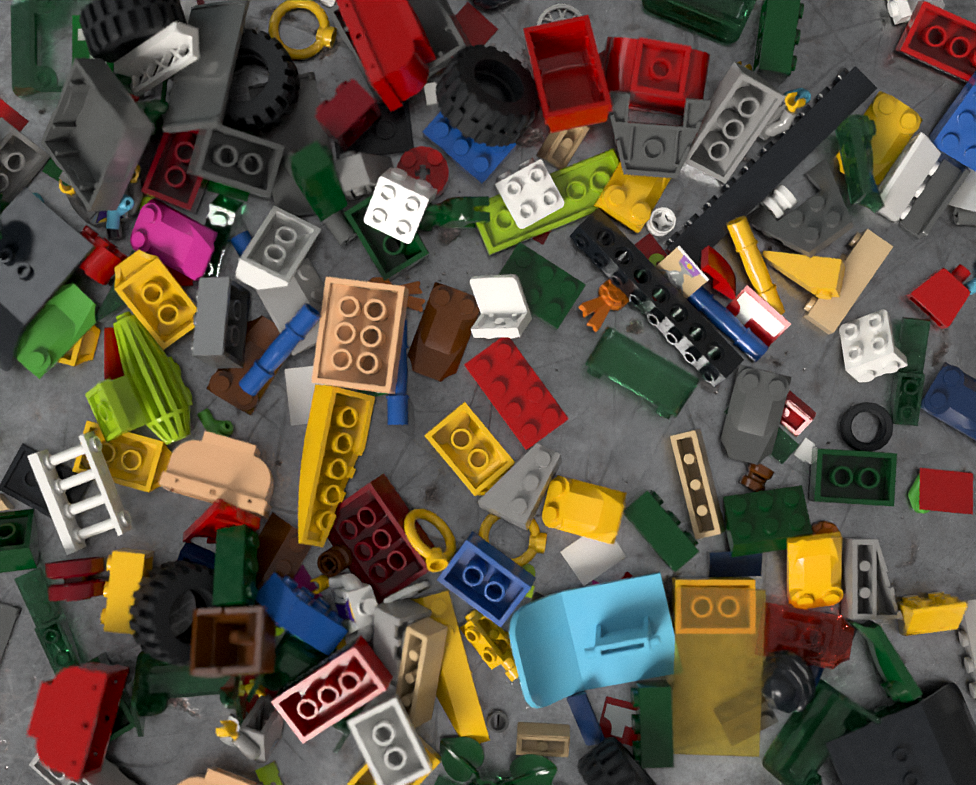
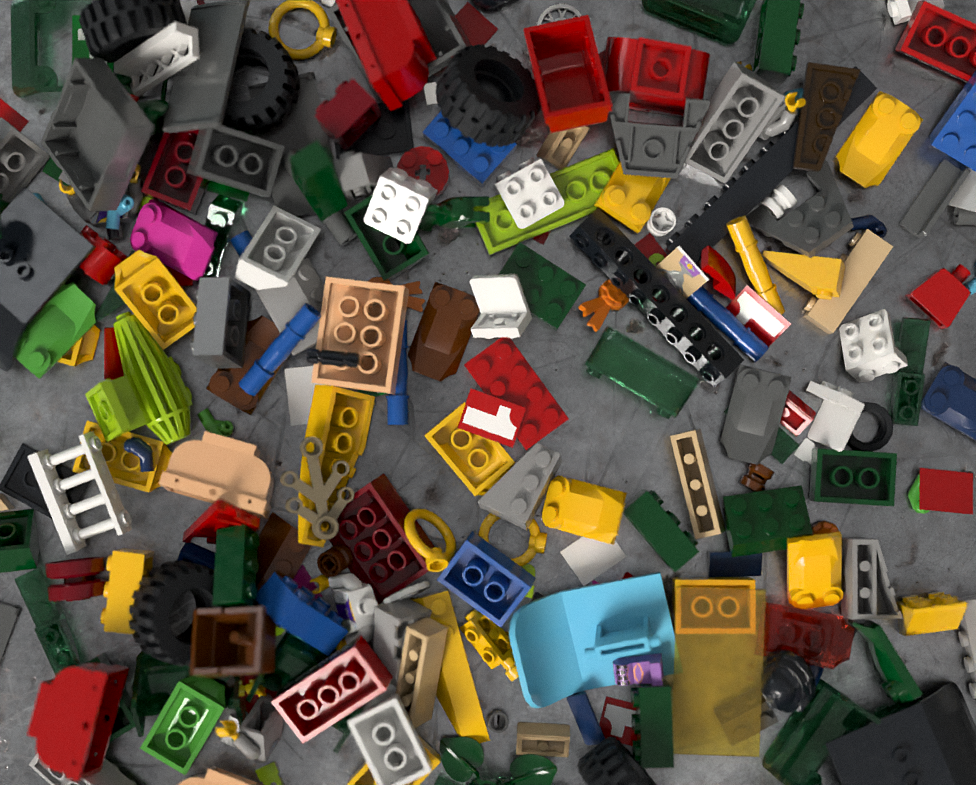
clear green slope [835,114,885,213] -> none
white slope [867,132,941,222] -> none
none -> dark blue arm [124,437,154,472]
none -> bright green slope [140,675,226,775]
none -> dark tan plant [280,437,354,540]
none -> black axle [306,348,360,368]
none -> sticker [458,388,526,448]
none -> medium lavender leg [613,653,664,686]
none -> dark brown wing [792,62,861,172]
none -> white bracket [806,381,865,452]
none -> dark blue arm [850,215,887,238]

